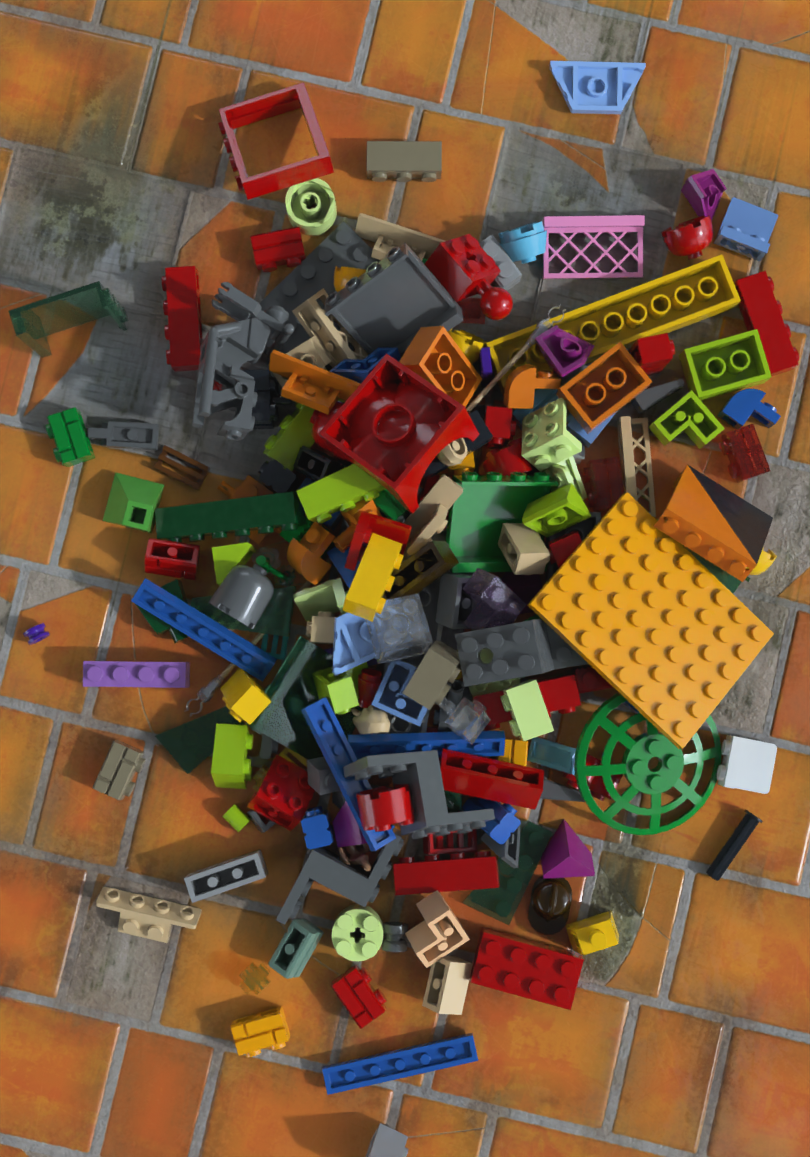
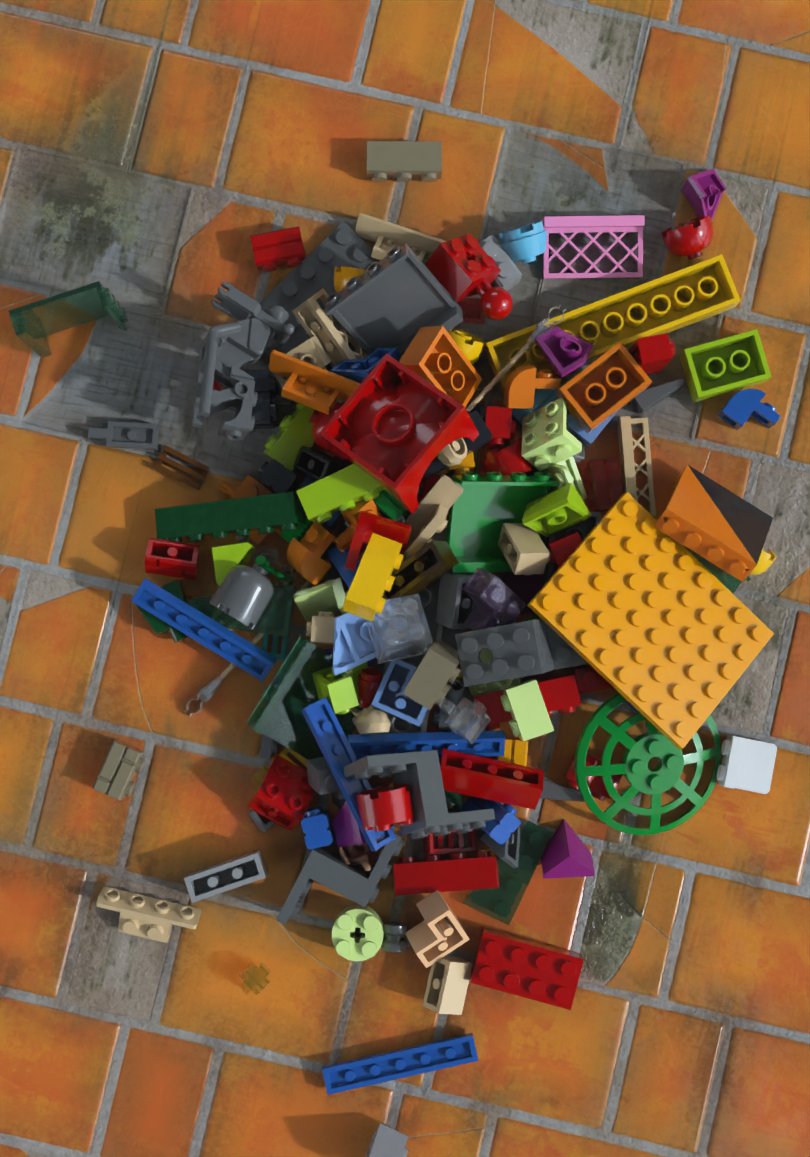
dark purple bush [23,623,50,645] -> none
green brick [45,407,95,467] -> none
medium lavender arch [83,661,190,688] -> none
bright green slope [103,472,165,533] -> none
clear green wing [155,706,246,774] -> none
red brick [161,266,203,372] -> none
lime brick [211,723,253,789] -> none
red window [218,82,334,200] -> none
yellow brick [220,668,271,725] -> none
lime hinge [222,804,251,833] -> none
light orange brick [230,1006,290,1057] -> none
sand green brick [268,918,324,979] -> none
yellowish green brick [285,178,337,236] -> none
red brick [331,964,387,1029] -> none
dark purple tile [479,347,492,386] -> none
medium azure tile [527,737,576,775] -> none
dark brown piece [528,876,572,935] -> none
light blue wing [549,61,646,114] -> none
yellow torso [565,911,619,955] -> none
lime brick [649,390,725,449] -> none
black axle [706,810,763,881] -> none
medium blue bracket [714,197,778,261] -> none
clear red brick [719,424,770,483] -> none
red brick [734,270,799,376] -> none

